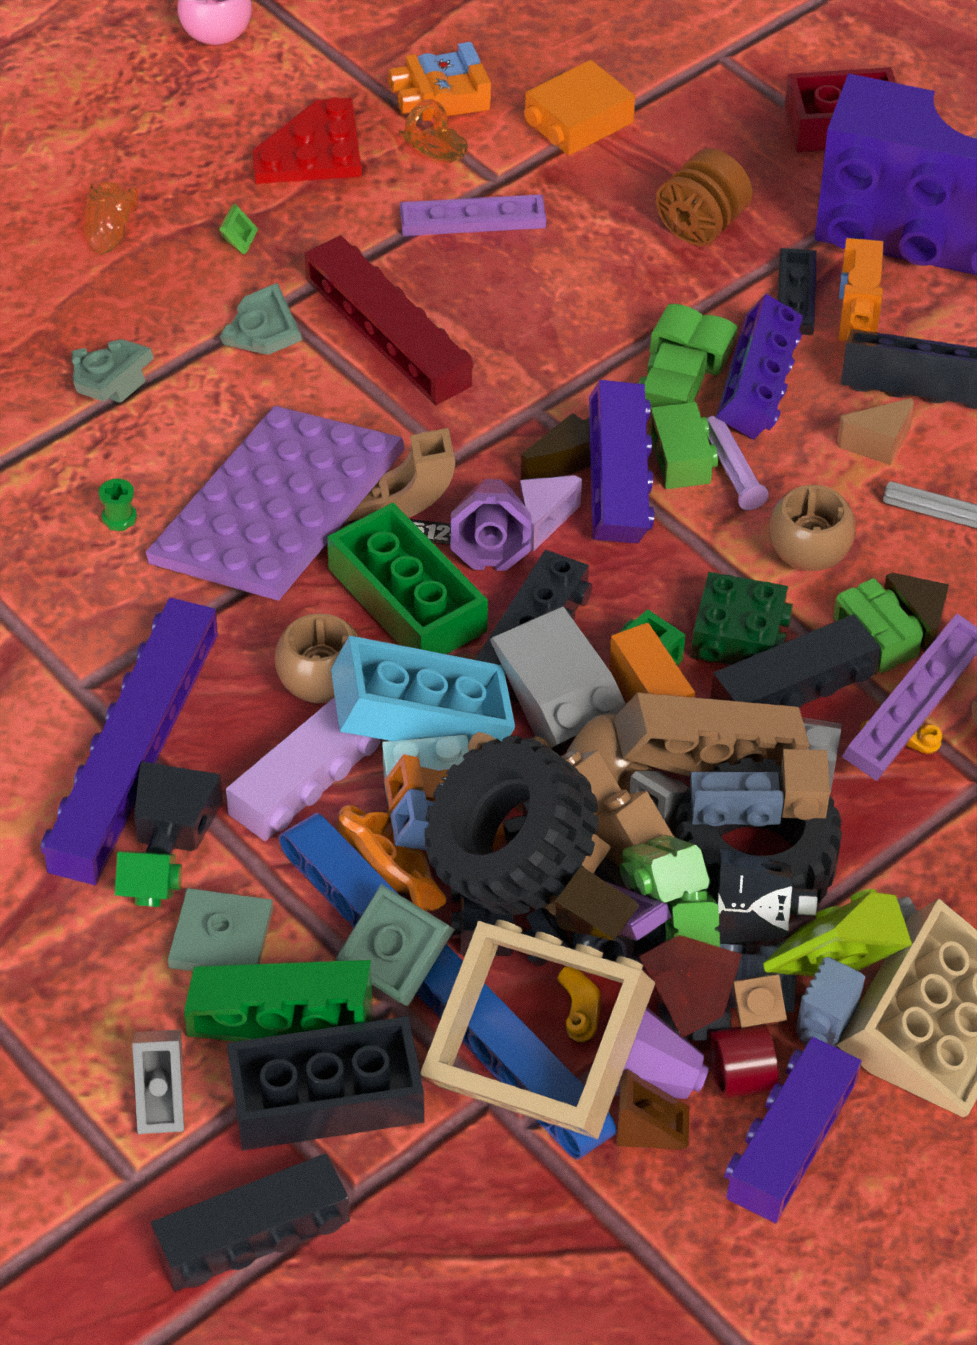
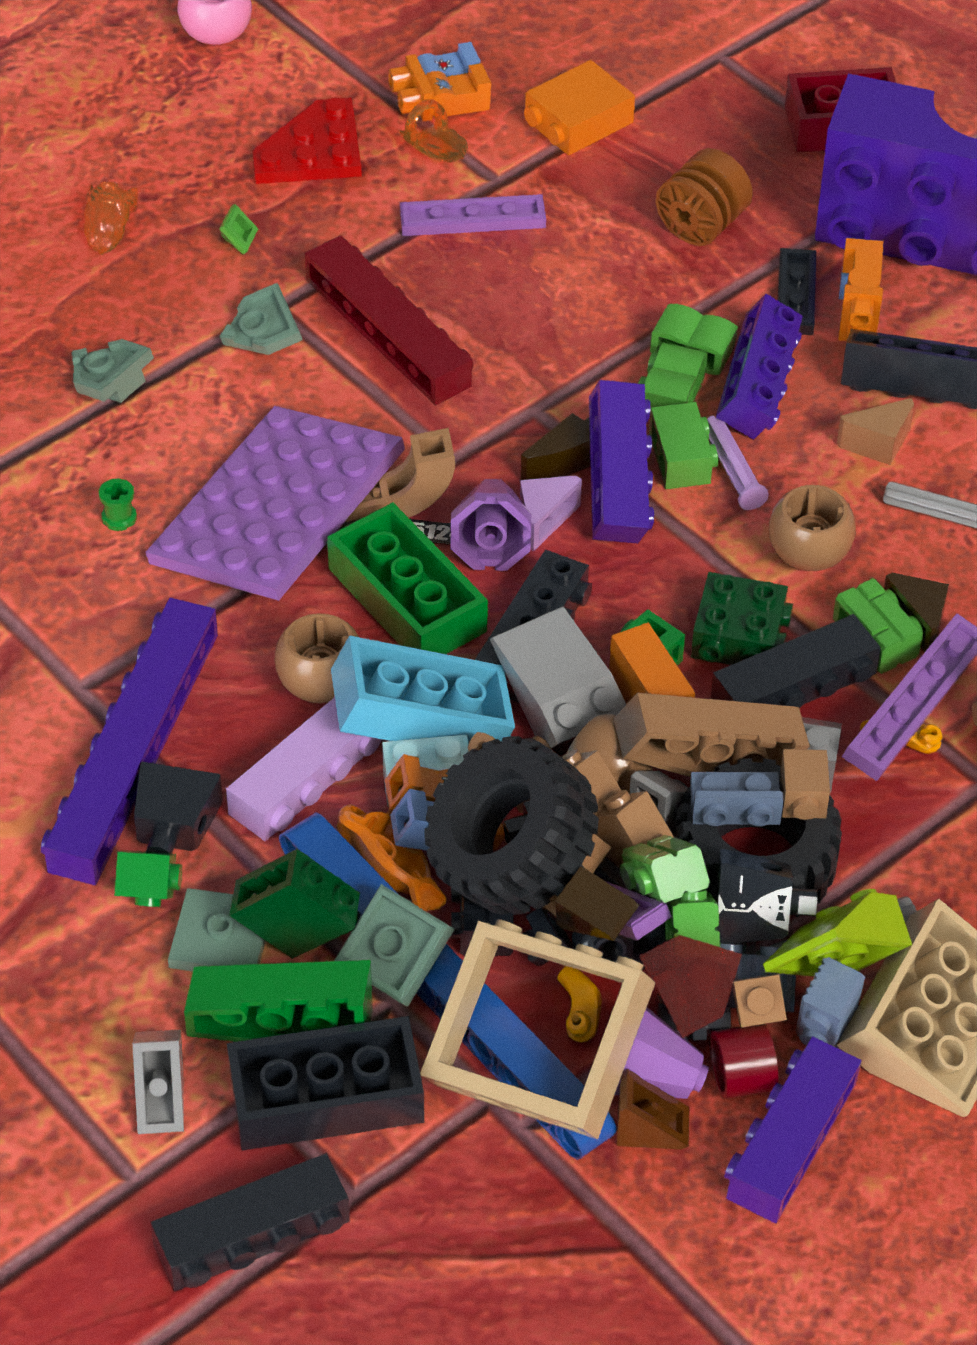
none -> dark green brick [229,849,360,959]

